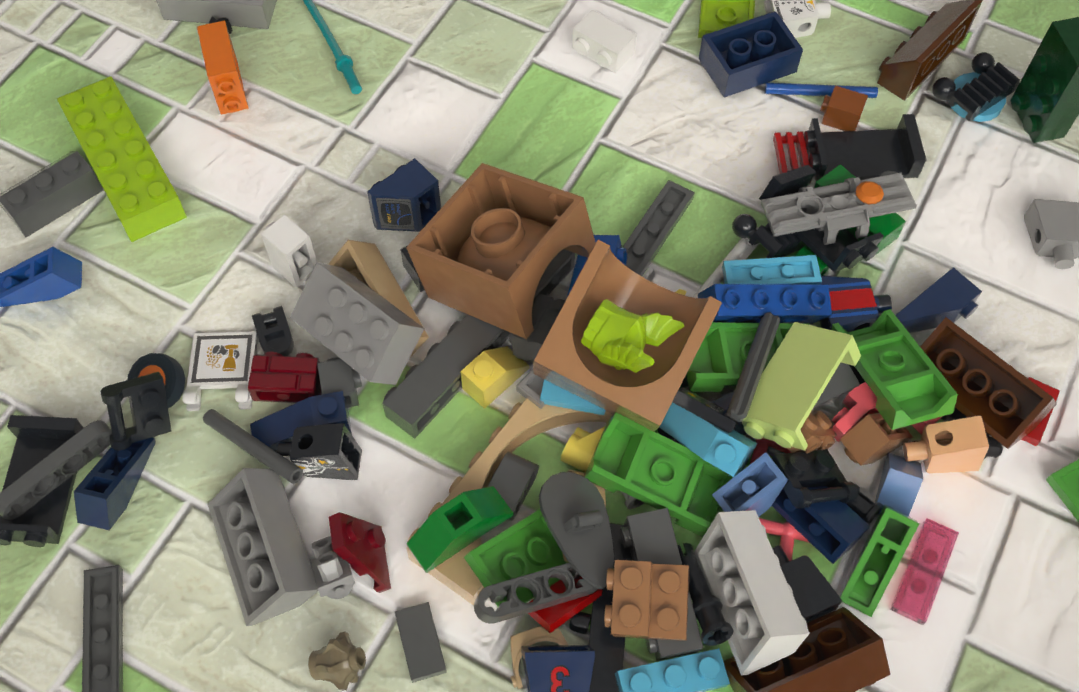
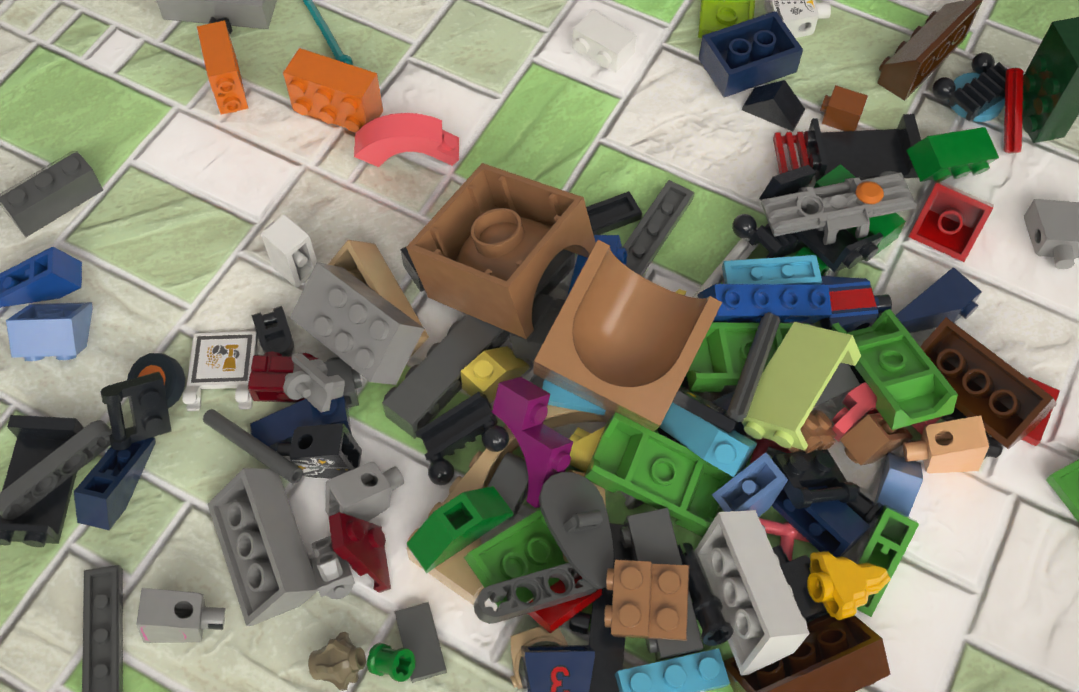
lime brick [56,76,187,242] -> none
dark blue slope [367,158,441,232] -> none
lime helmet [581,299,685,373] -> none
blue bar [765,83,878,98] -> none
clear pink tile [890,518,959,625] -> none
none -> medium blue slope [6,302,93,361]
none -> light grey torso [136,588,226,643]
none -> orange brick [283,48,383,133]
none -> light grey hips [283,353,345,413]
none -> light grey torso [325,462,404,522]
none -> coral arch [354,113,459,167]
none -> green bush [367,643,416,682]
none -> black gear [415,392,509,486]
none -> magenta arch [492,377,573,508]
none -> black tile [586,191,642,235]
none -> black slope [742,80,805,132]
none -> yellow rock [807,551,891,620]
none -> green brick [907,127,999,183]
none -> red slope [908,181,994,262]
none -> red axle [1004,68,1024,154]

